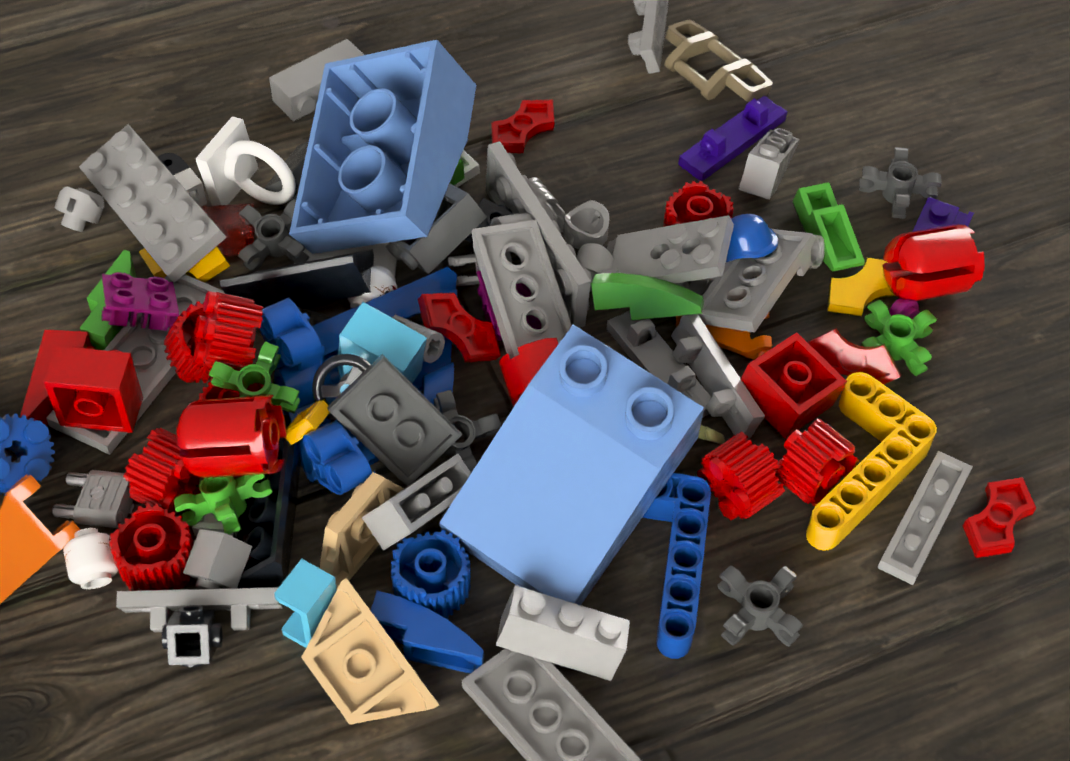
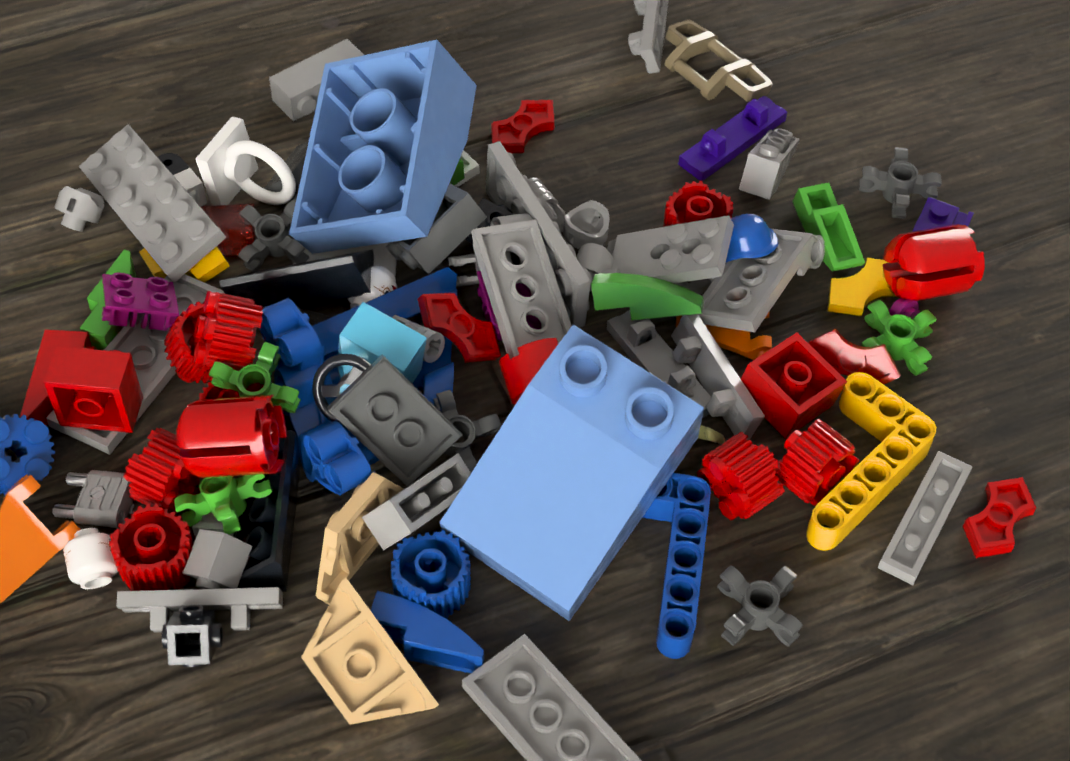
medium azure panel [274,558,337,648] -> none
yellow tile [285,400,330,445] -> none
brick [496,585,630,681] -> none

